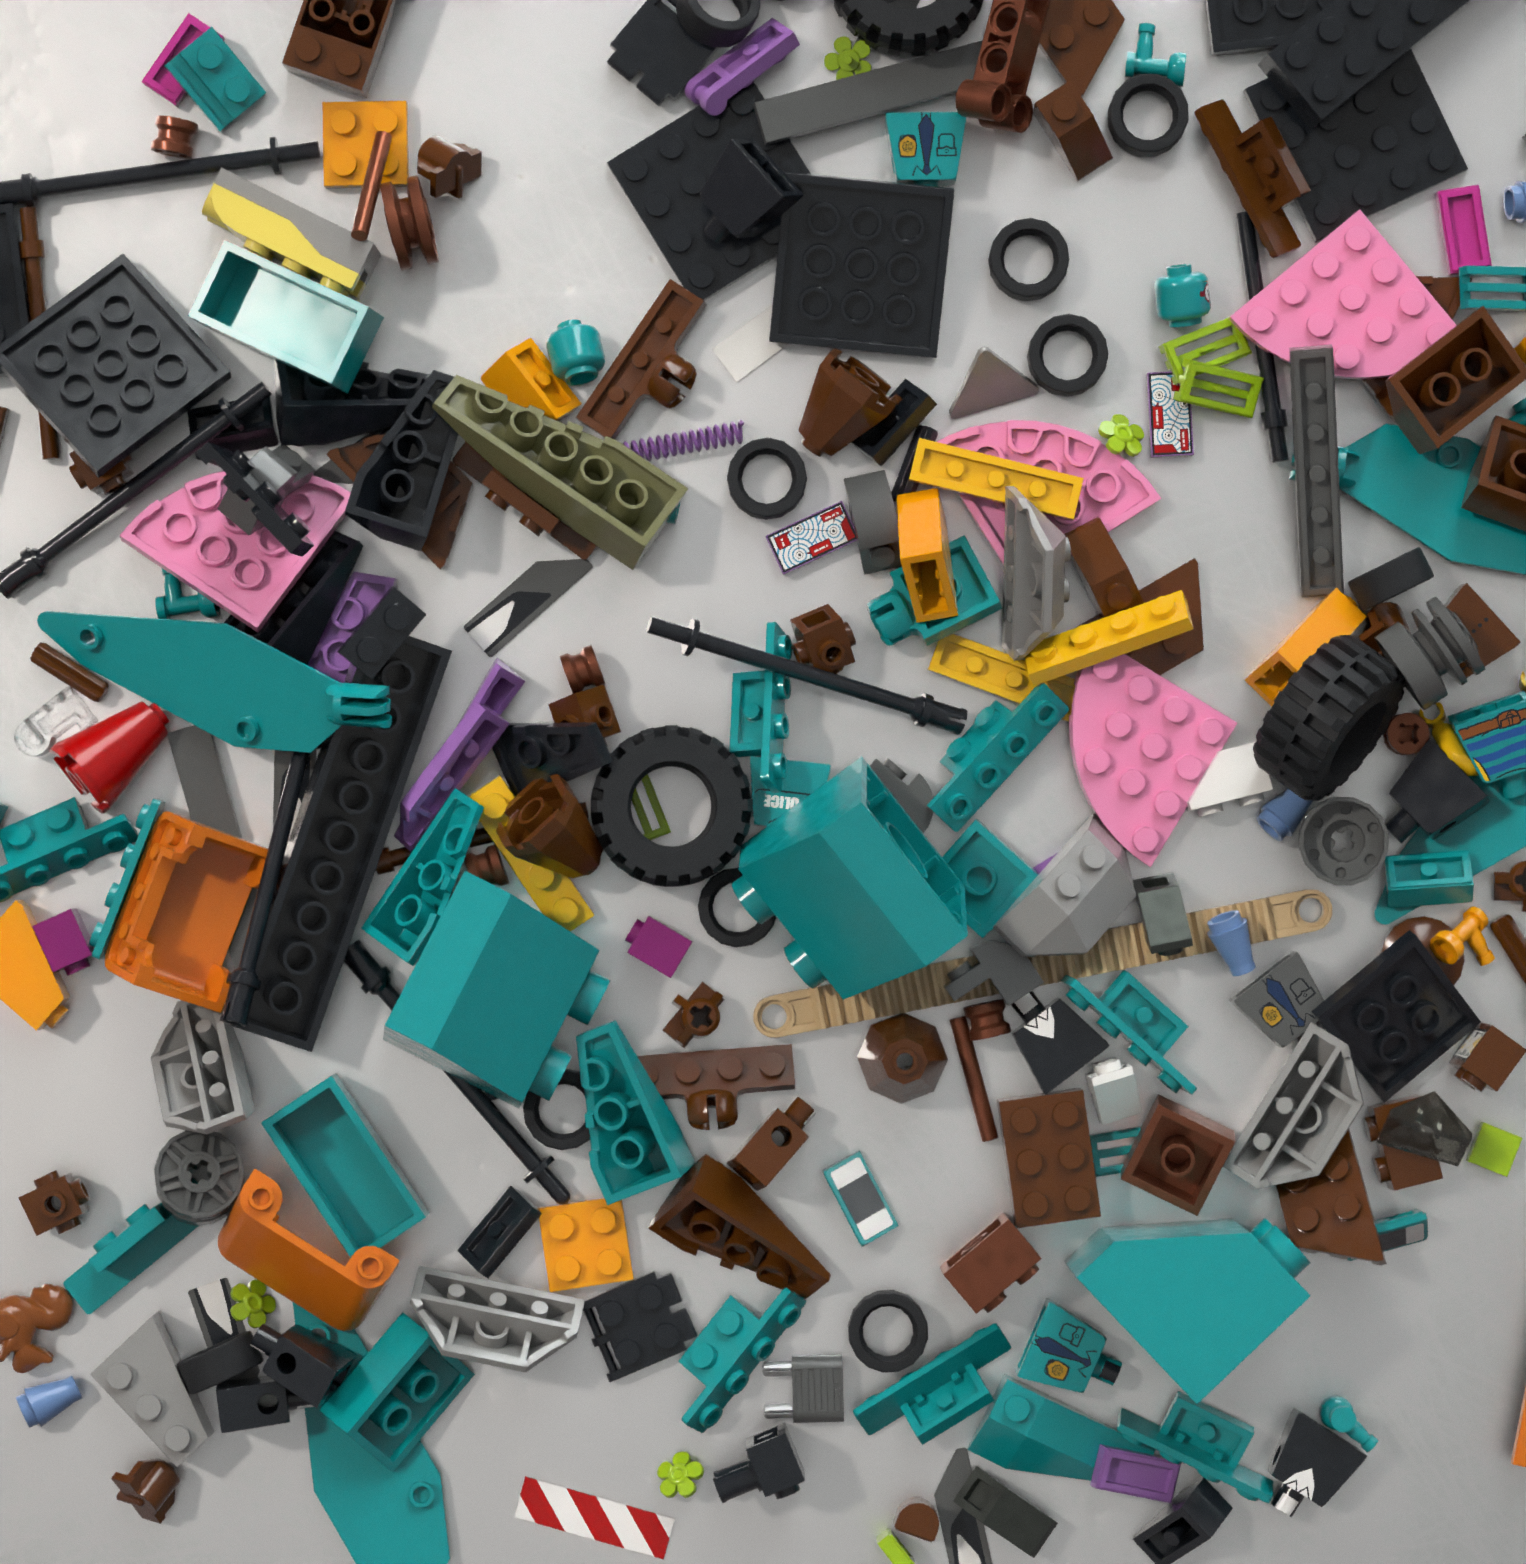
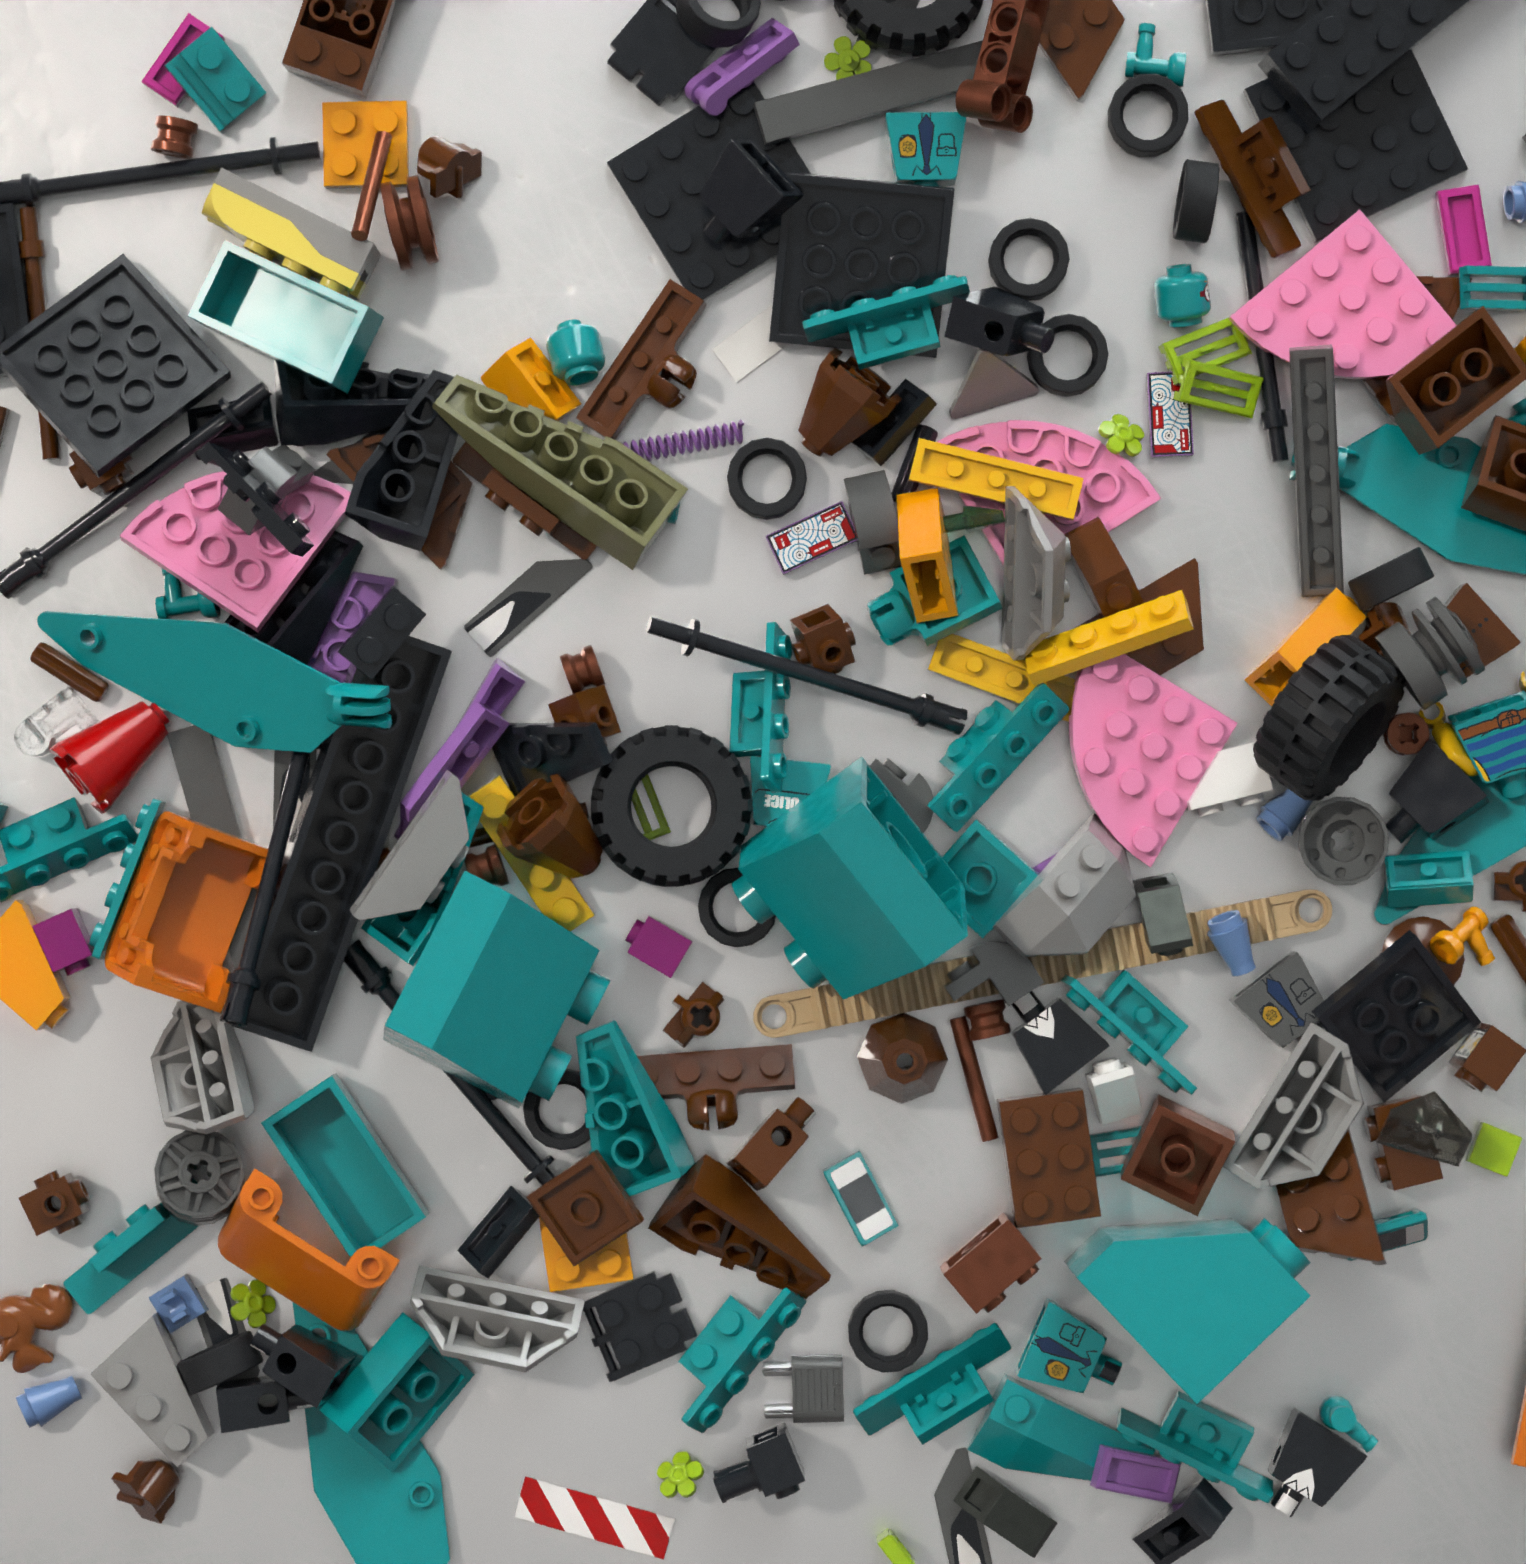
reddish brown brick [893,1497,939,1542] -> none
reddish brown slope [1033,80,1113,182] -> none
none -> medium blue tile [149,1274,209,1334]
none -> light grey wedge [349,770,469,921]
none -> reddish brown plate [526,1149,644,1266]
none -> teal bracket [802,275,970,370]
none -> clear green bar [943,506,1005,533]
none -> black torso [944,286,1055,356]
none -> black tyre [1173,159,1220,243]

